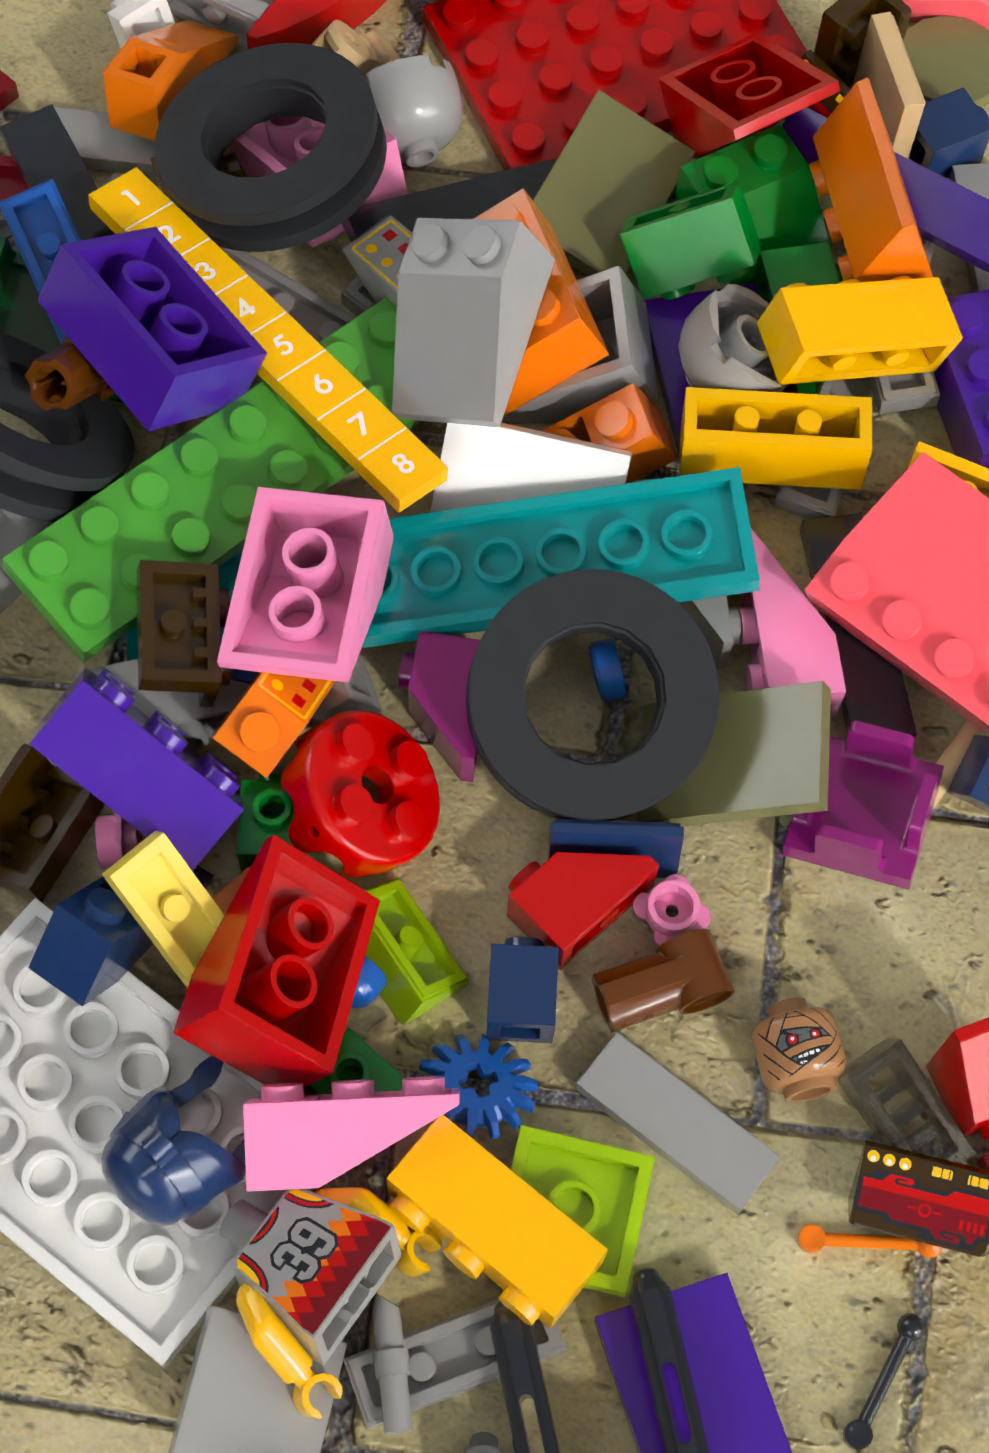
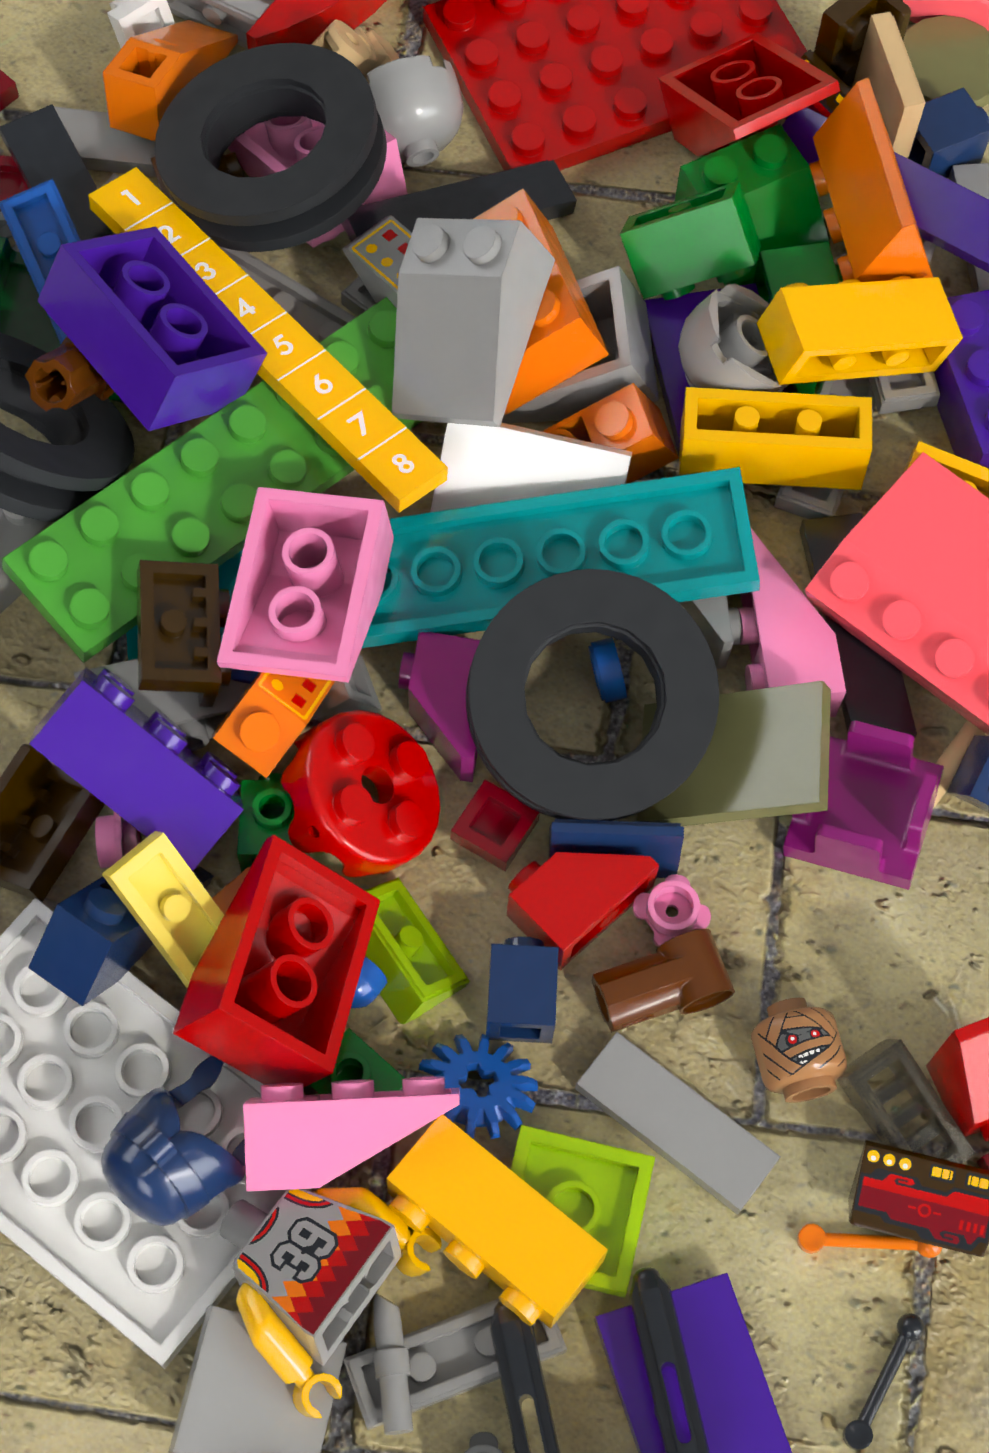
olive tile [533,90,695,276] -> none
none -> dark red plate [450,779,540,872]

